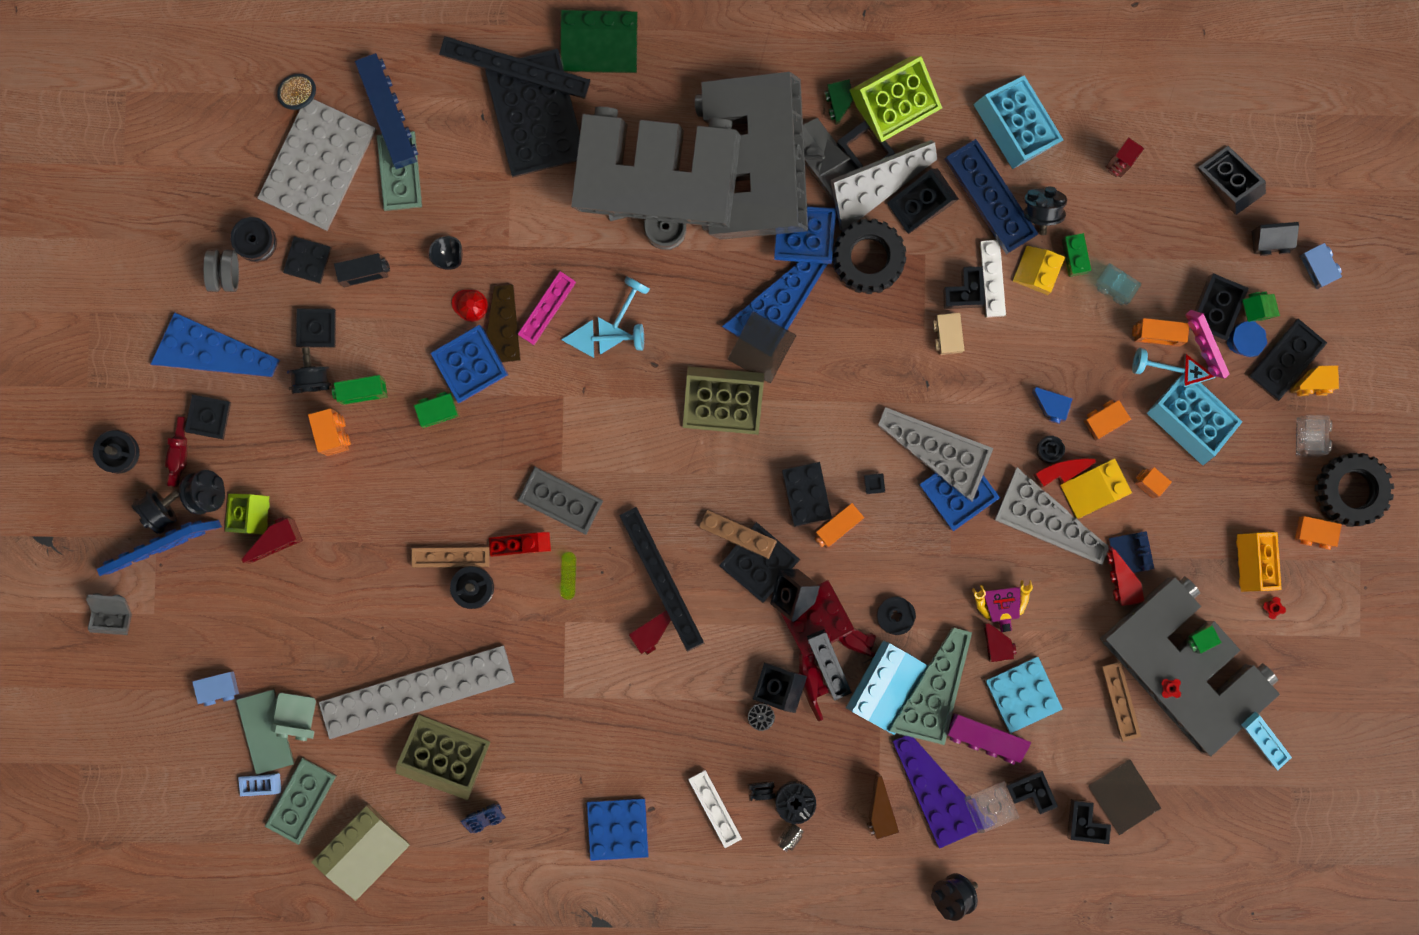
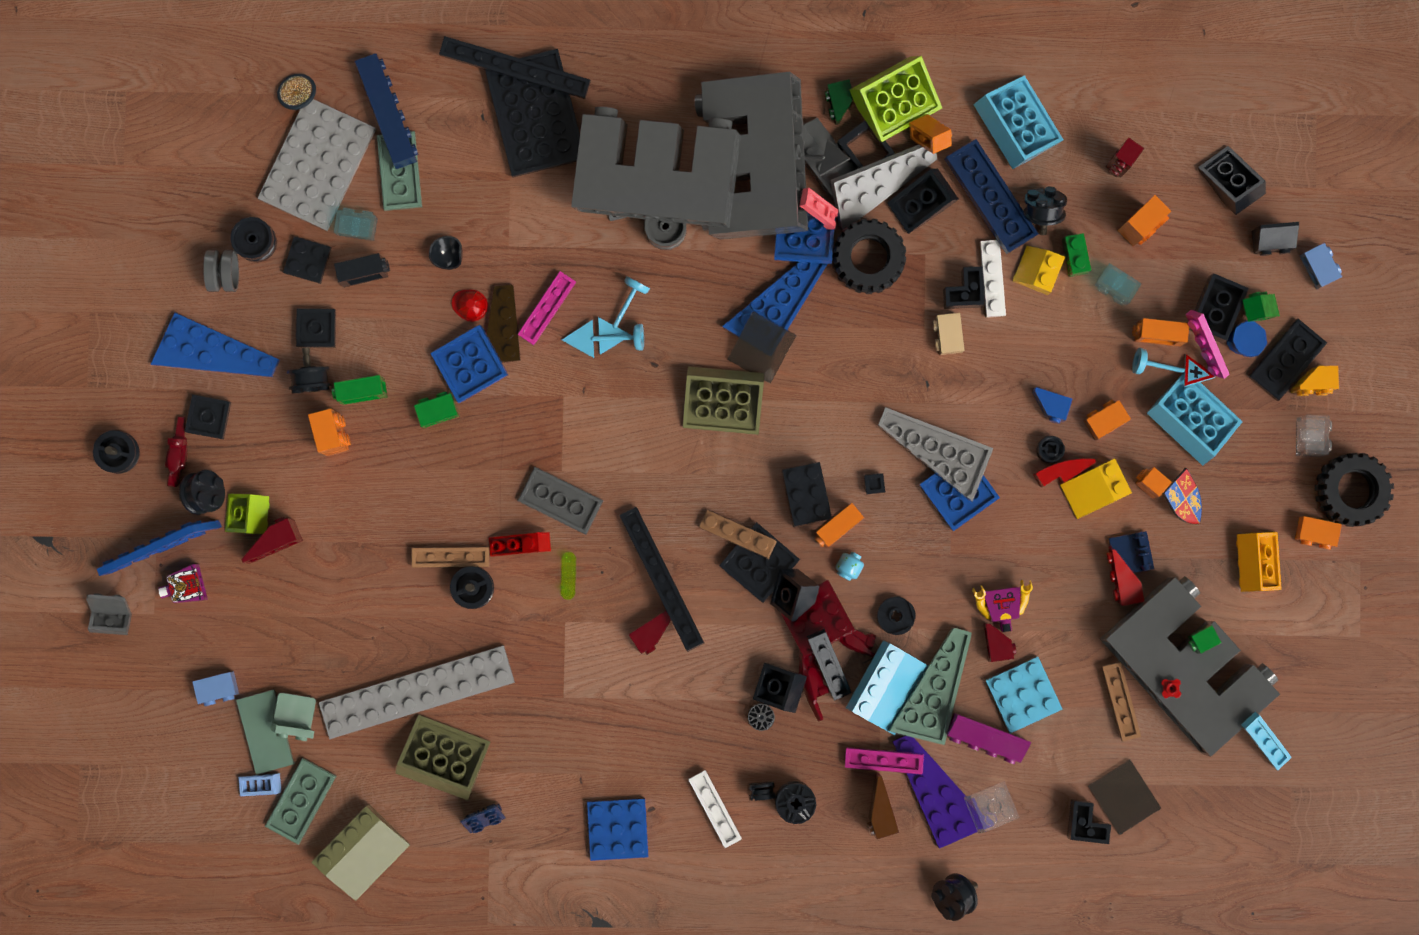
black wheel [131,488,179,534] -> none
dark green slope [561,10,638,73] -> none
clear smoke brick [777,824,804,852] -> none
light grey wing [995,467,1109,565] -> none
black brick [1004,769,1058,815] -> none
red plate [1263,597,1286,619] -> none
none -> torso [158,564,208,603]
none -> clear light blue brick [334,208,378,241]
none -> coral plate [800,188,838,230]
none -> medium azure head [836,552,864,581]
none -> dark pink plate [845,747,924,774]
none -> orange brick [909,114,952,154]
none -> orange brick [1117,195,1171,247]
none -> shield [1162,468,1202,524]

